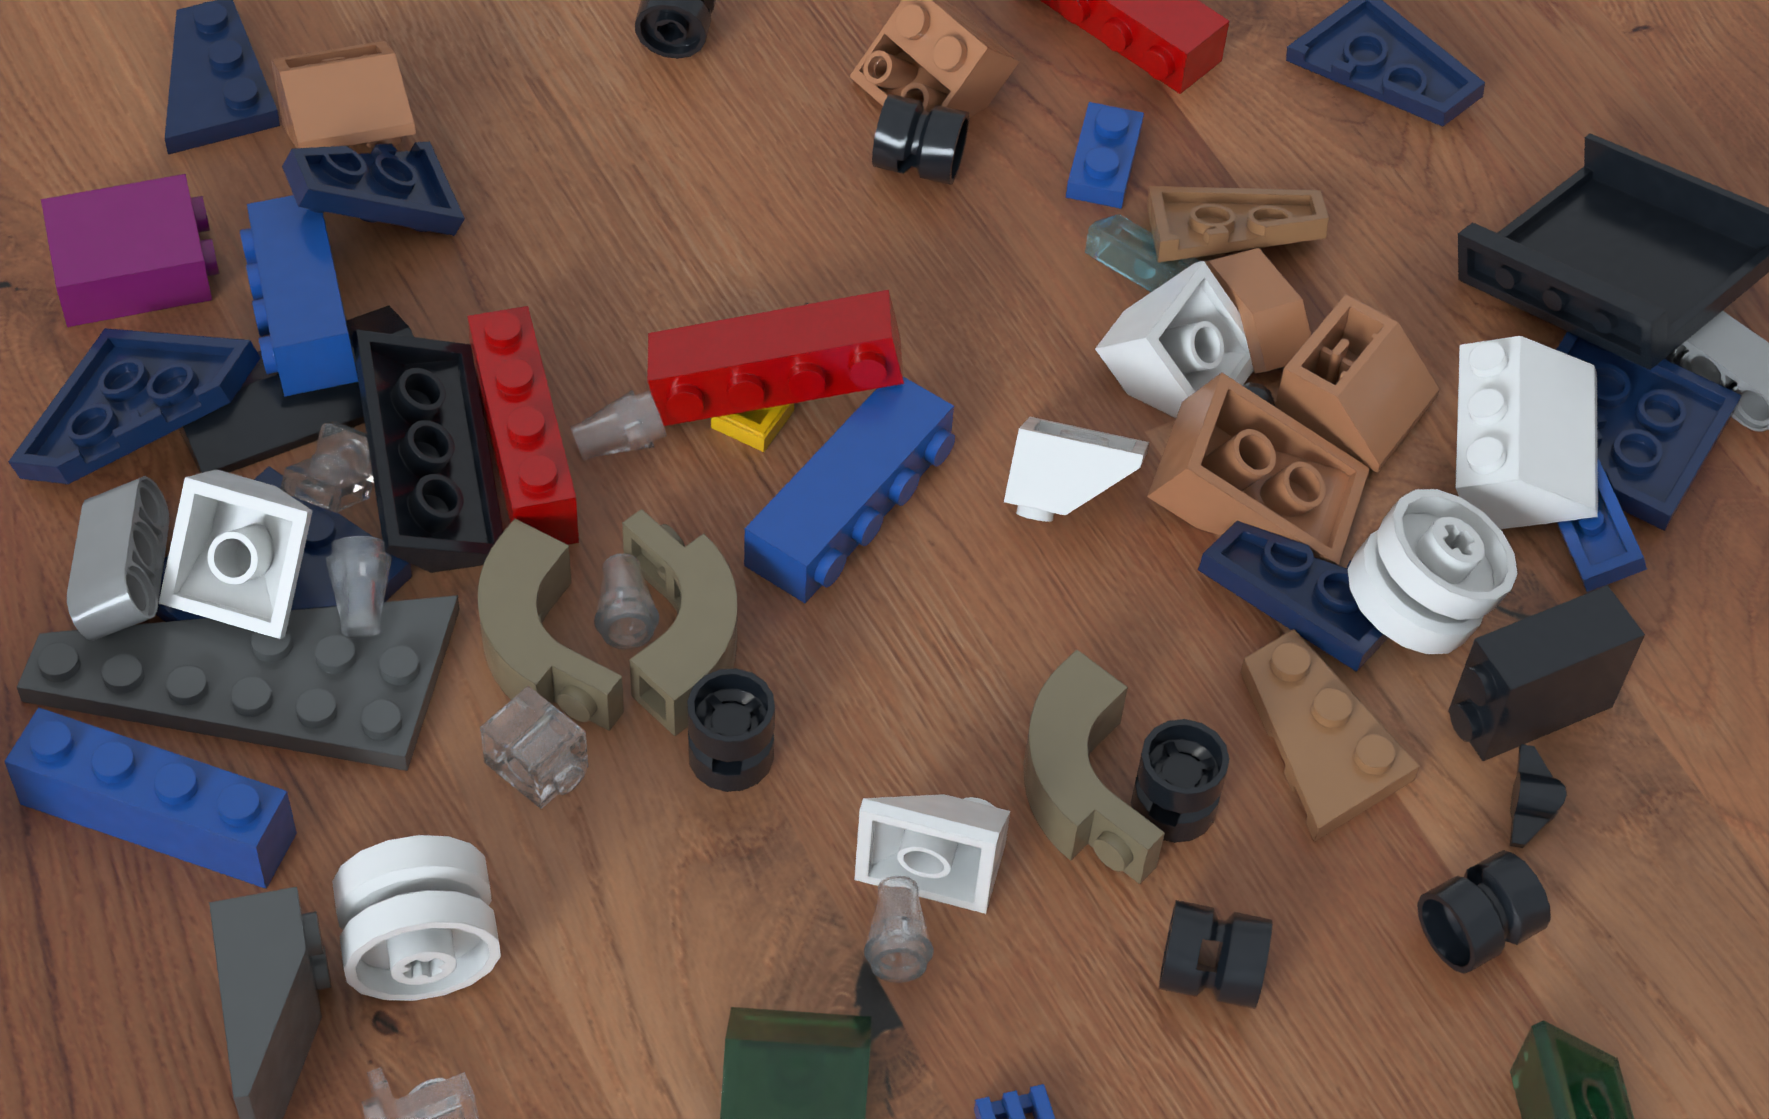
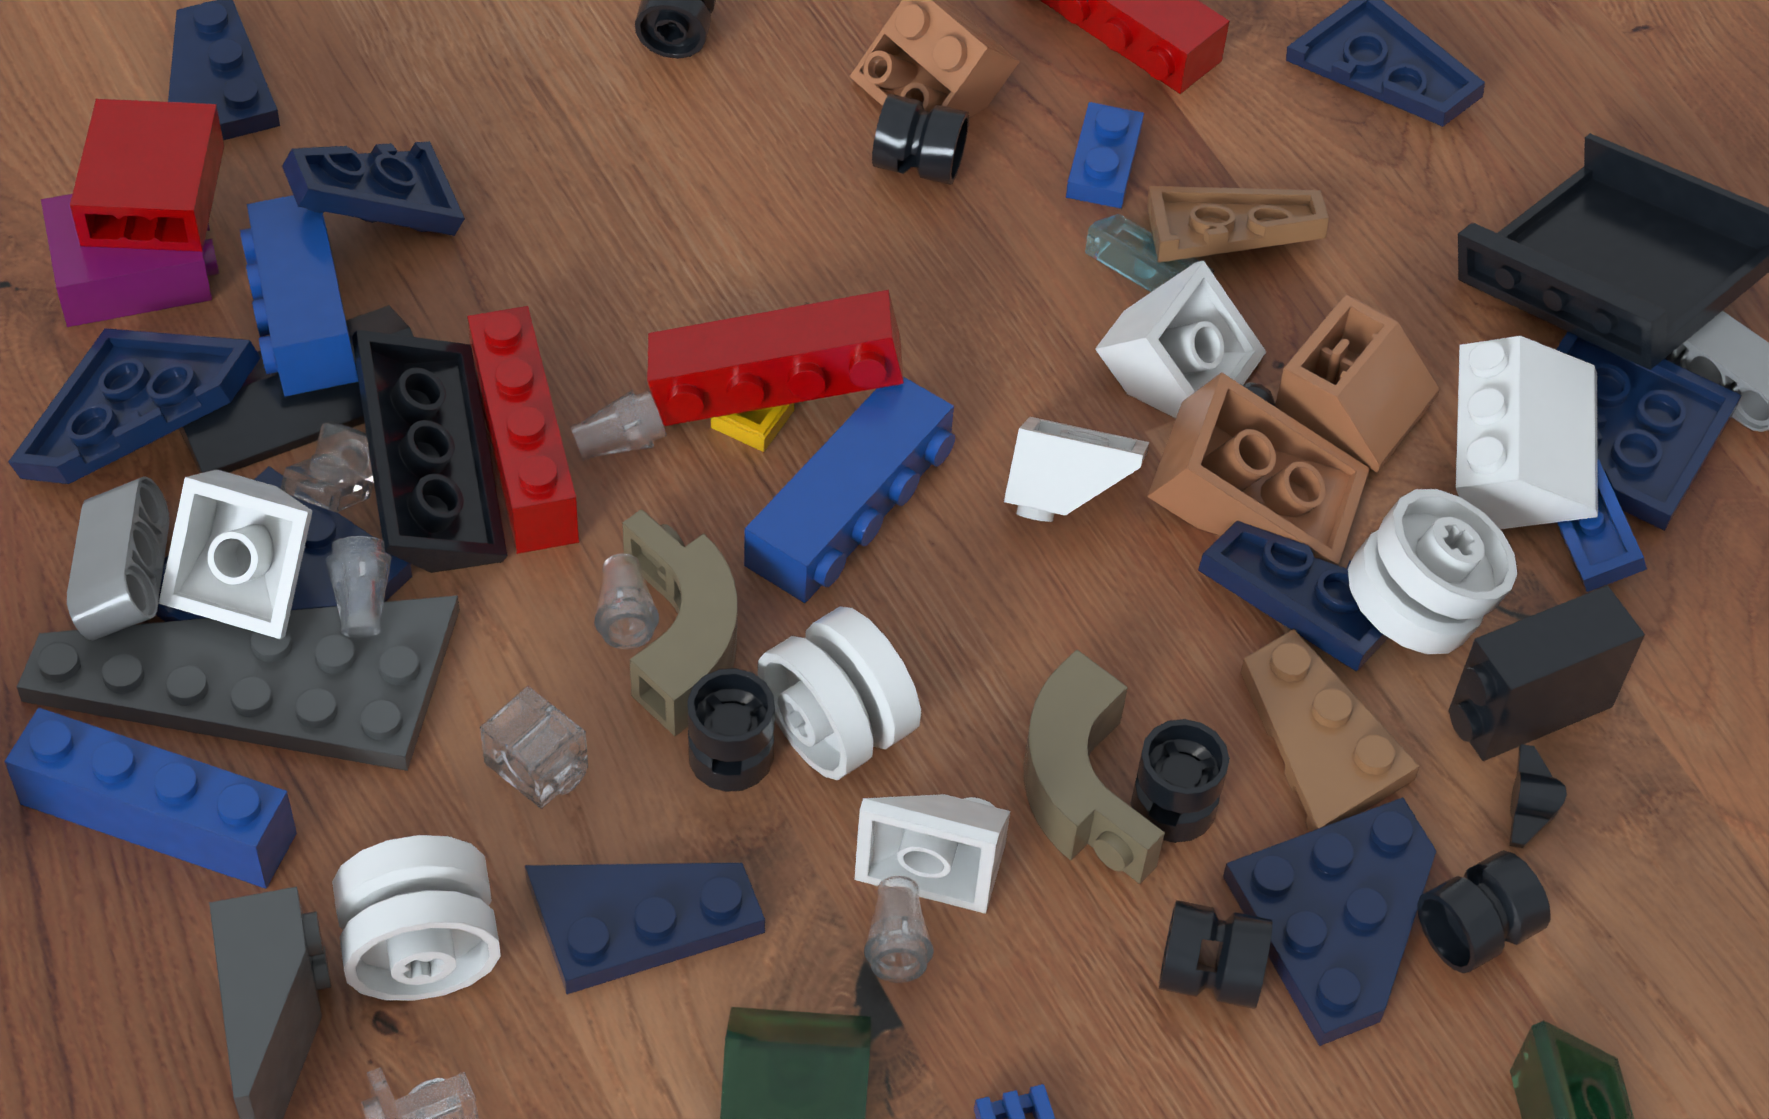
nougat slope [271,41,416,148] -> none
dark tan arch [478,518,624,731] -> none
nougat slope [1205,248,1311,373] -> none
none -> red brick [70,99,224,252]
none -> dark blue wing [525,863,765,994]
none -> white wheel [758,606,921,780]
none -> dark blue plate [1223,797,1436,1046]

